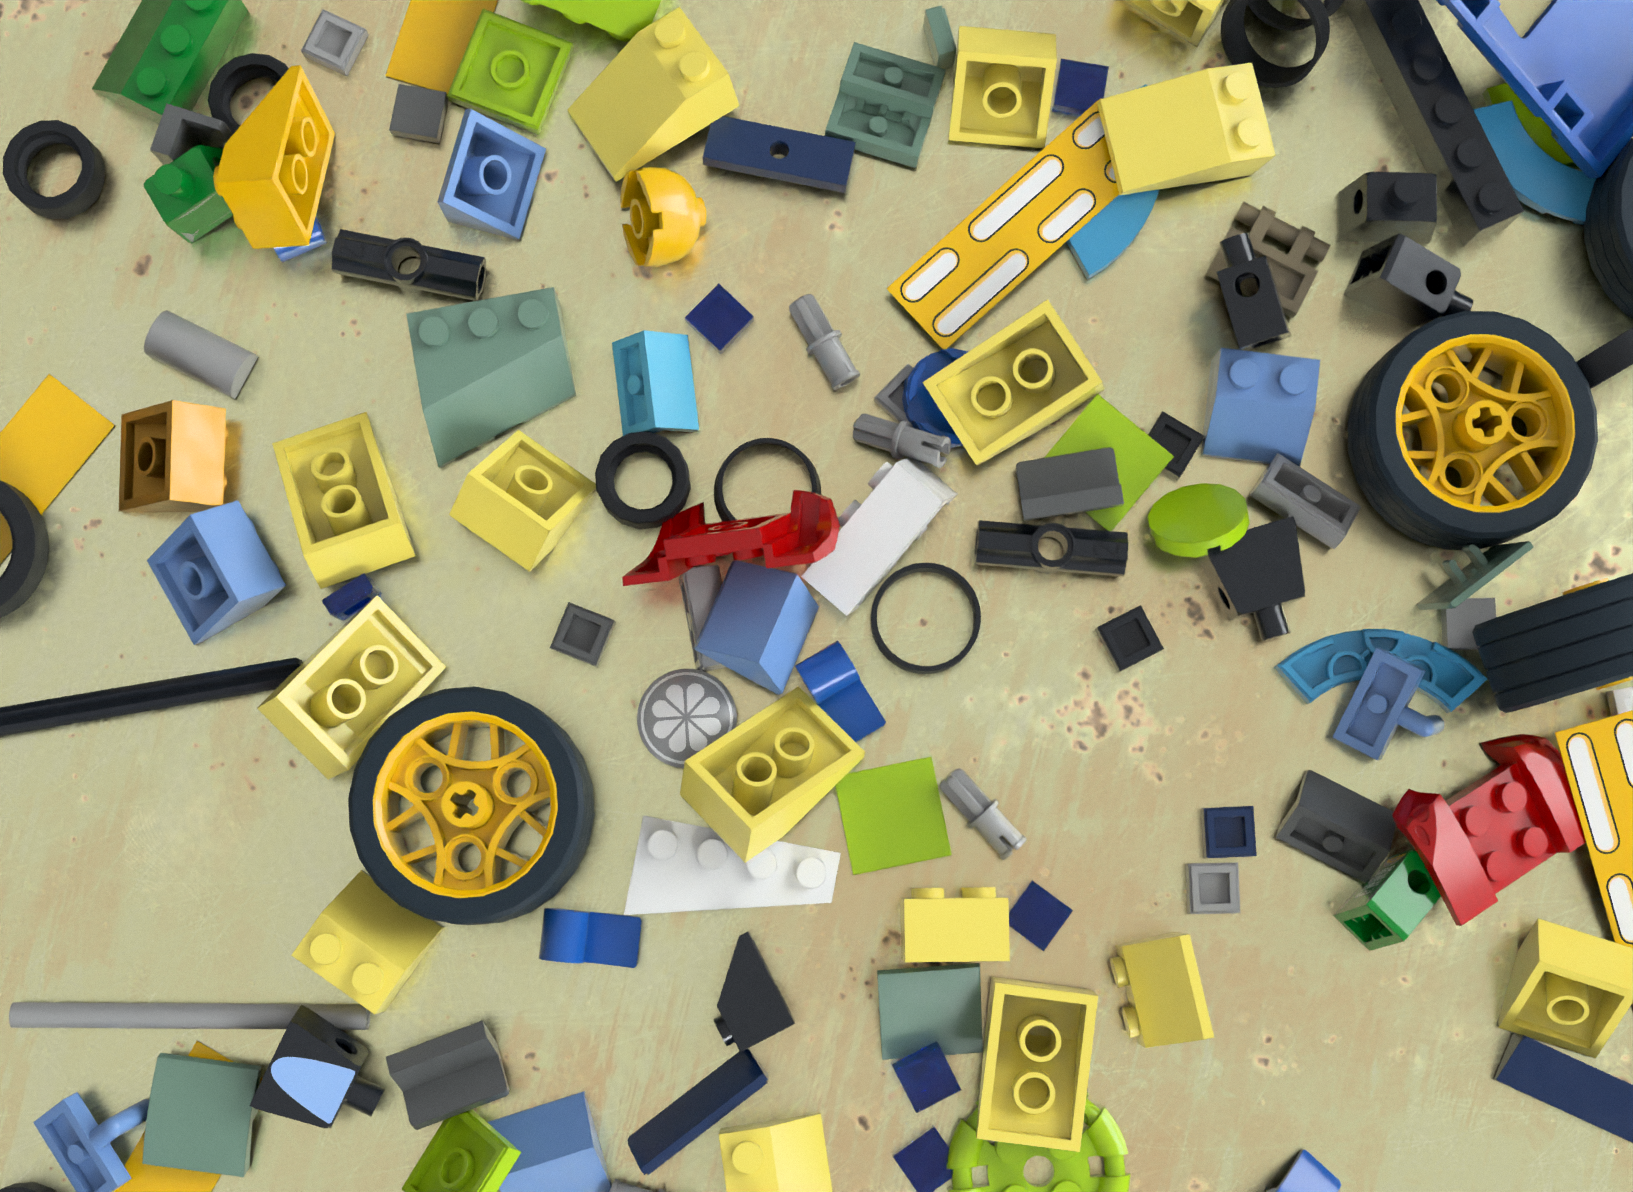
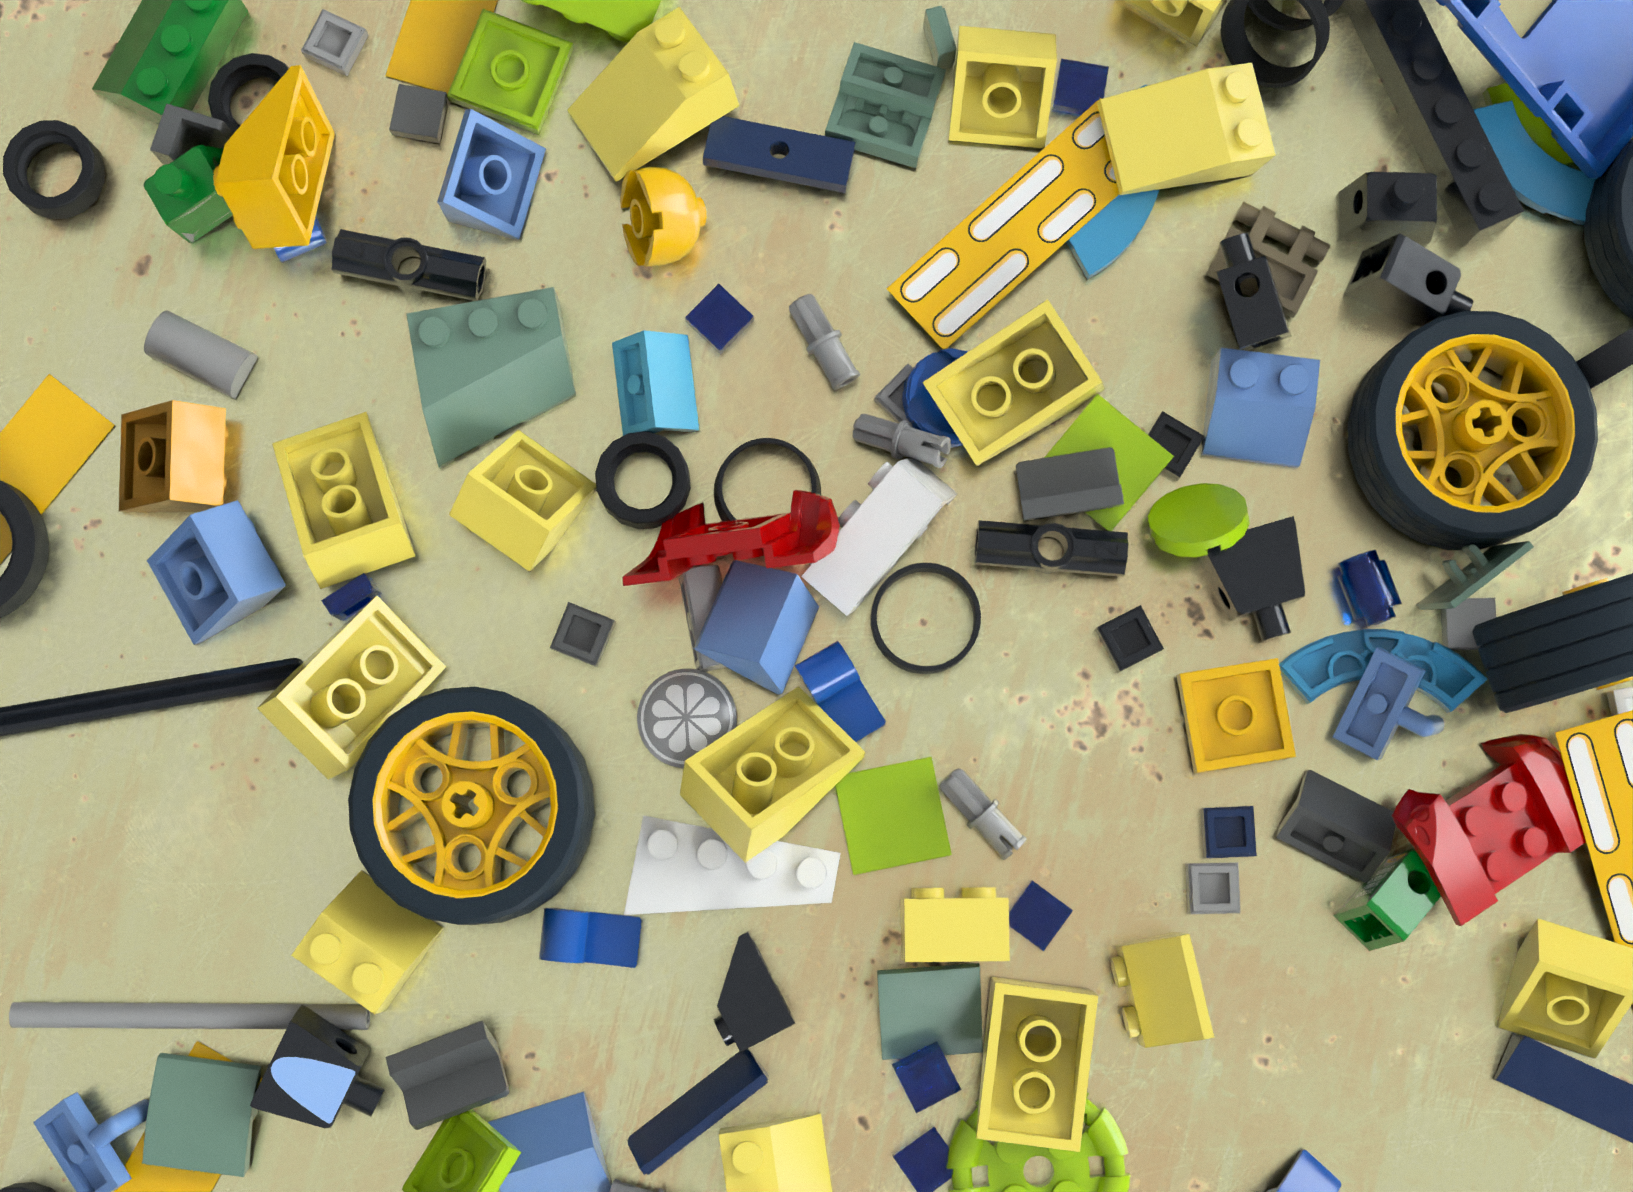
light grey brick [1250,453,1361,549] -> none
none -> yellow plate [1177,658,1296,774]
none -> clear blue brick [1338,550,1402,627]

